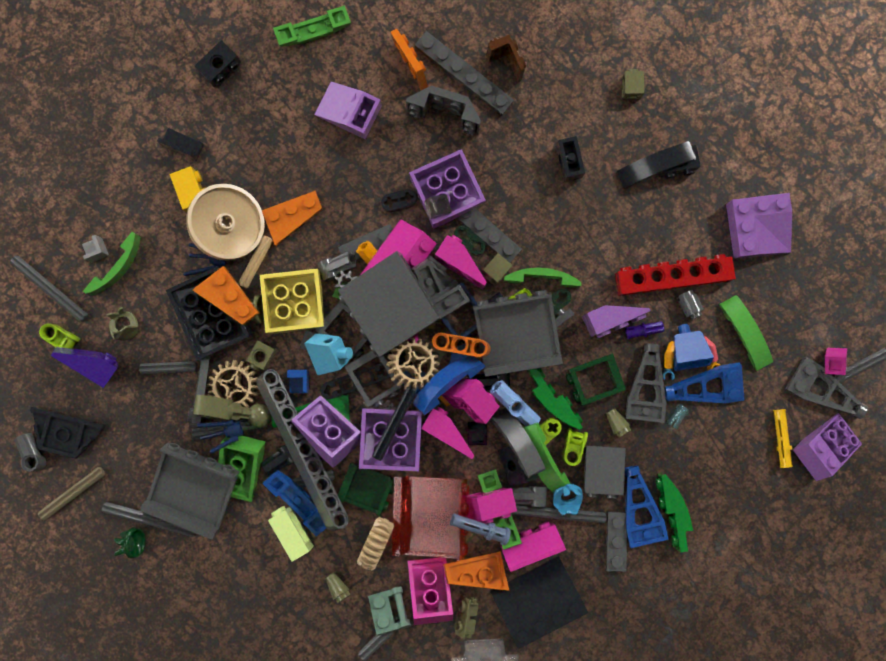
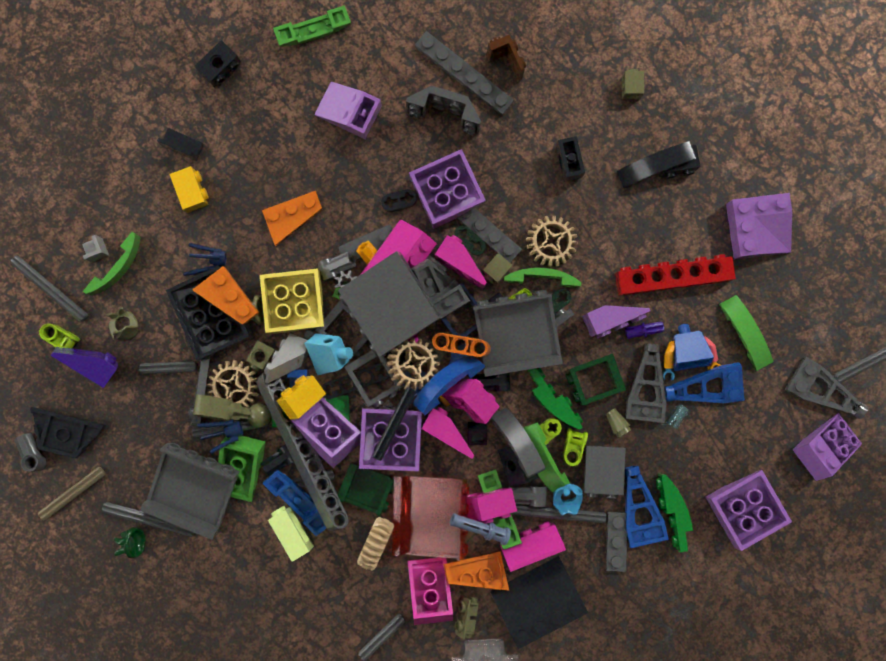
tan dish [186,184,265,260] -> none
tan axle [238,235,273,288] -> none
olive cone [325,572,351,603] -> none
sand green plate [368,587,411,636] -> none
orange wing [391,29,428,90] -> none
clear smoke slope [424,195,452,219] -> none
light blue piece [490,380,541,426] -> none
dark grey brick [678,290,704,319] -> none
yellow pin [773,409,793,468] -> none
dark pink panel [825,348,847,375] -> none
none -> light grey slope [264,333,308,384]
none -> yellow brick [277,375,326,419]
none -> tan gear [526,216,578,267]
none -> medium lavender slope [706,470,792,551]

